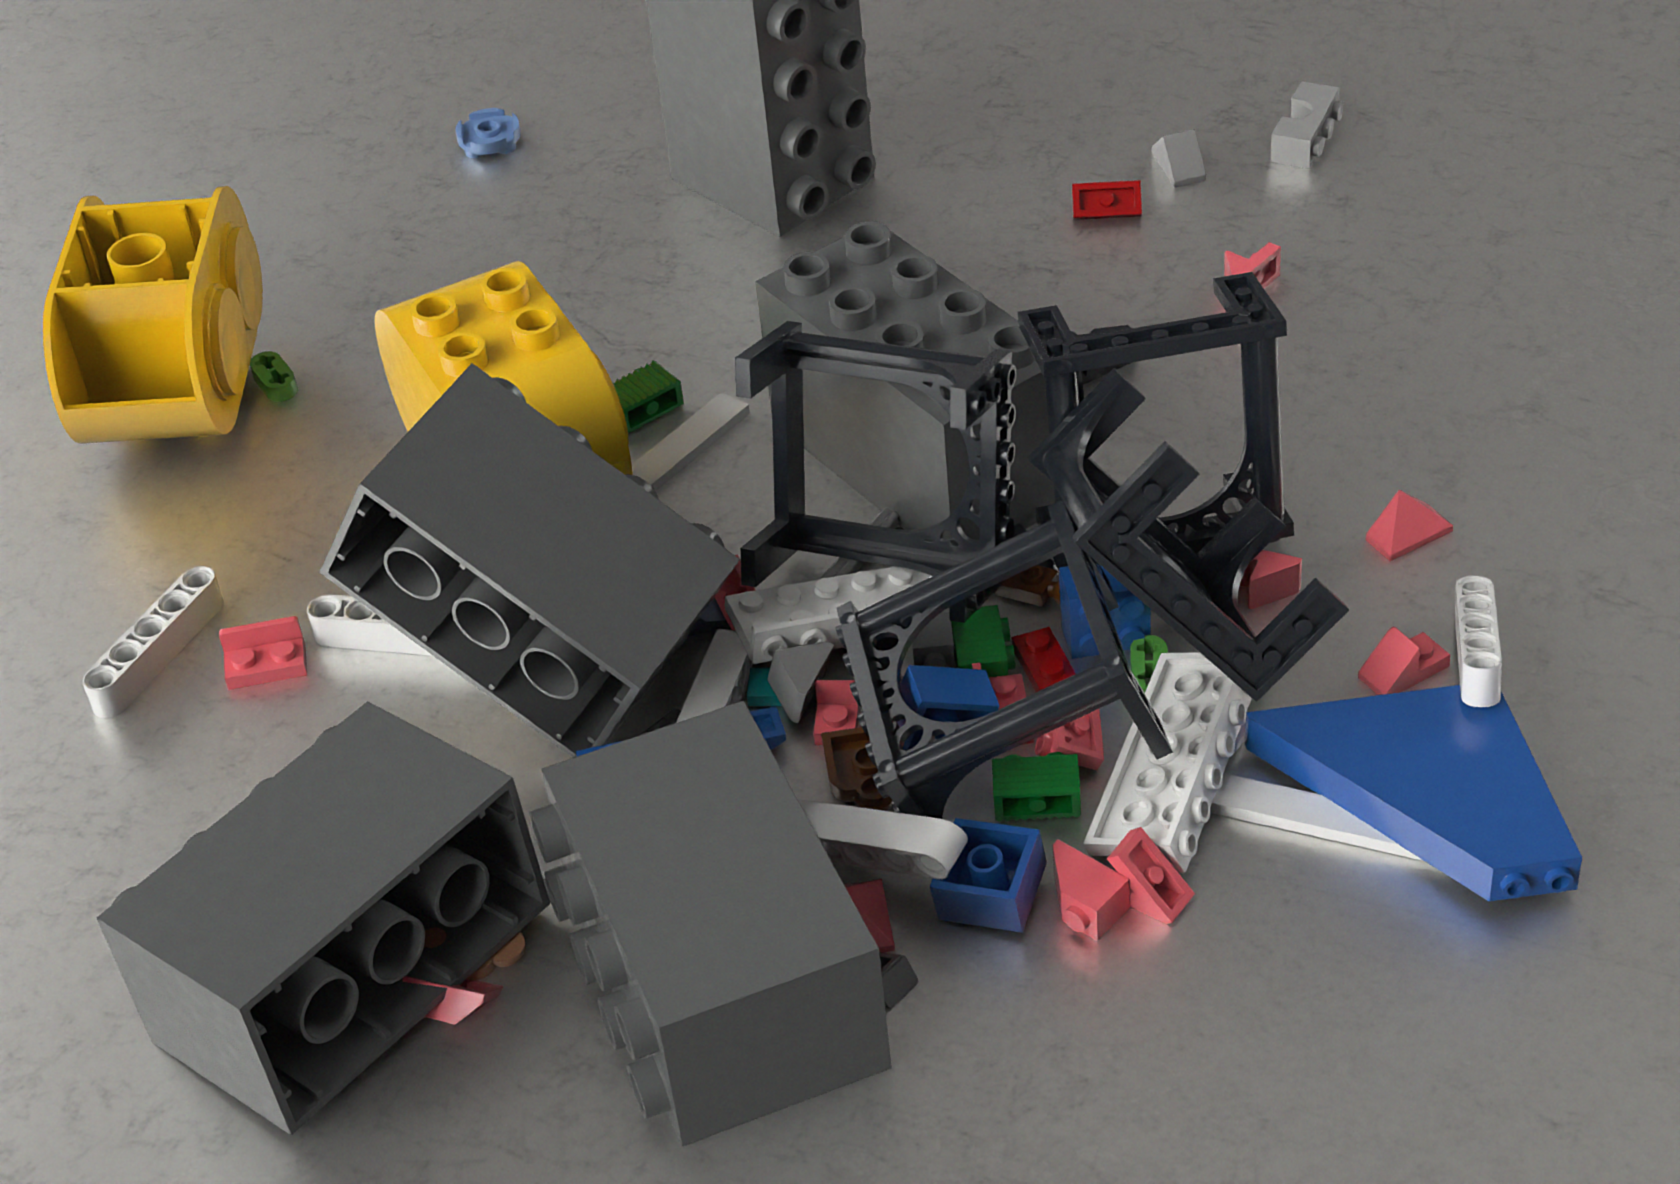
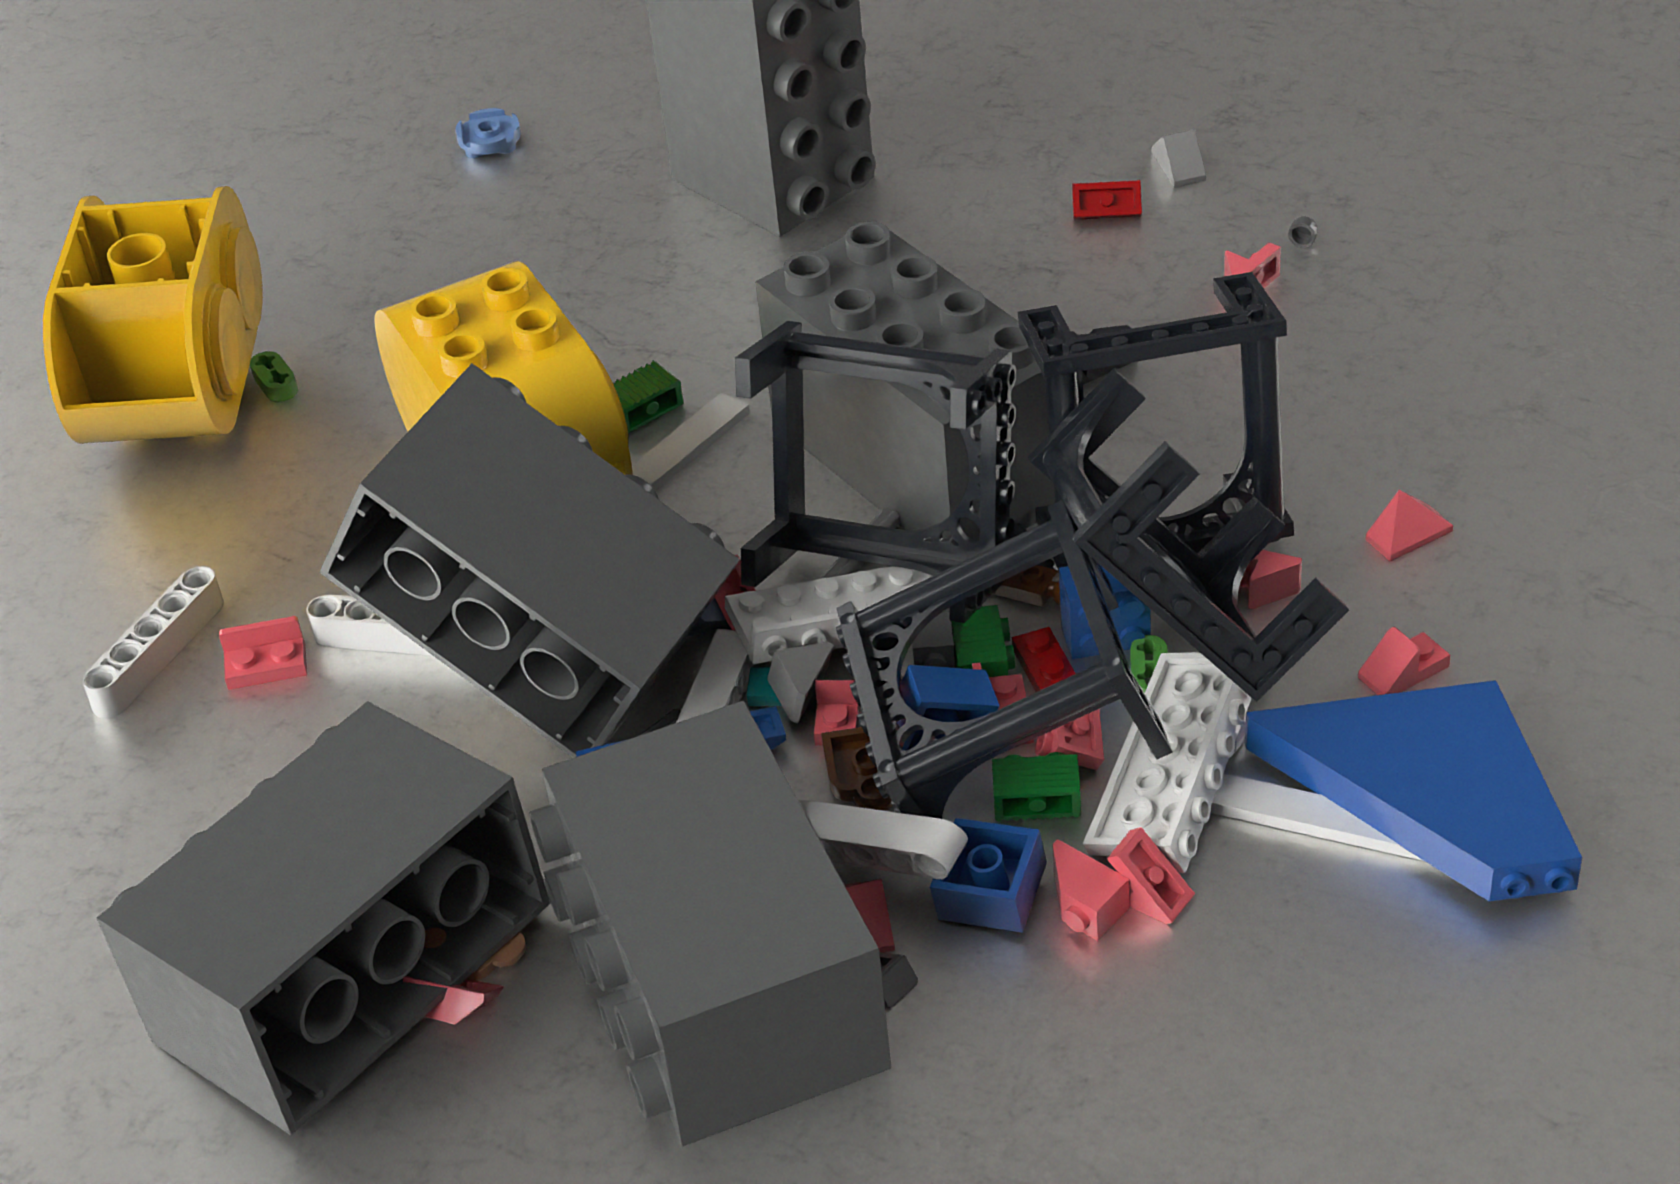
light grey arch [1271,81,1344,169] -> none
white beam [1455,575,1502,707] -> none
none -> dark grey hinge [1288,216,1318,248]

